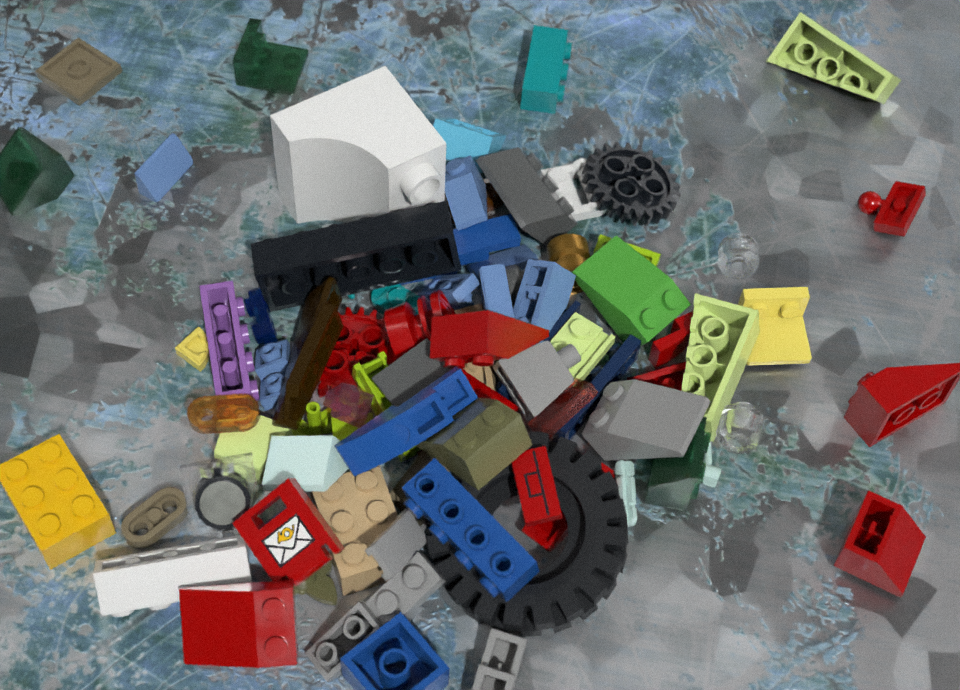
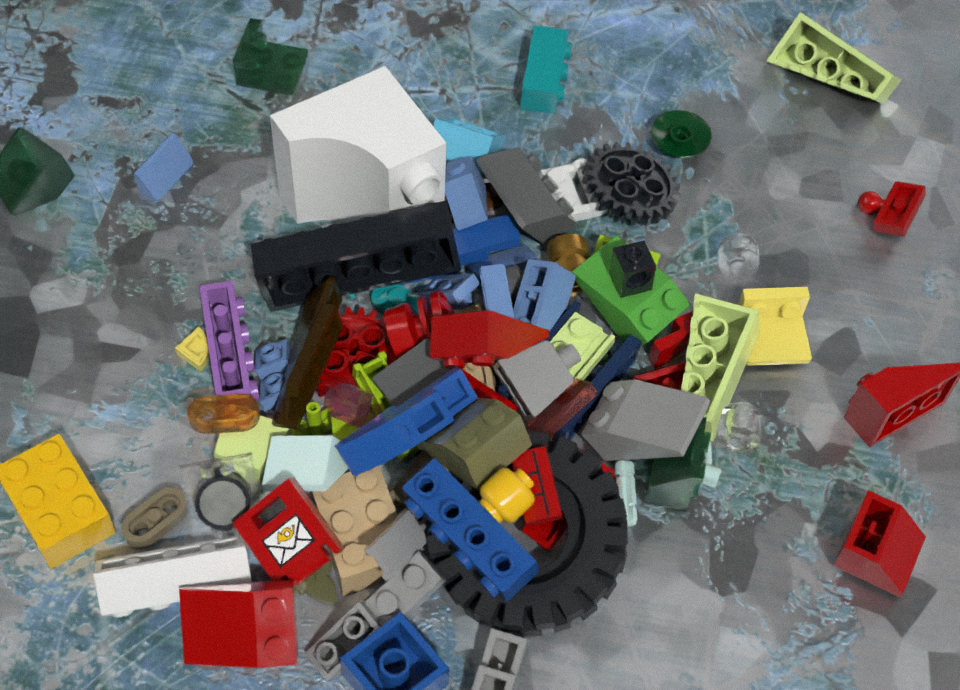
dark tan tile [35,37,122,106] -> none
clear blue plate [244,287,279,345] -> none
none -> yellow head [479,468,535,524]
none -> black brick [609,240,656,298]
none -> dark green dish [651,110,712,158]

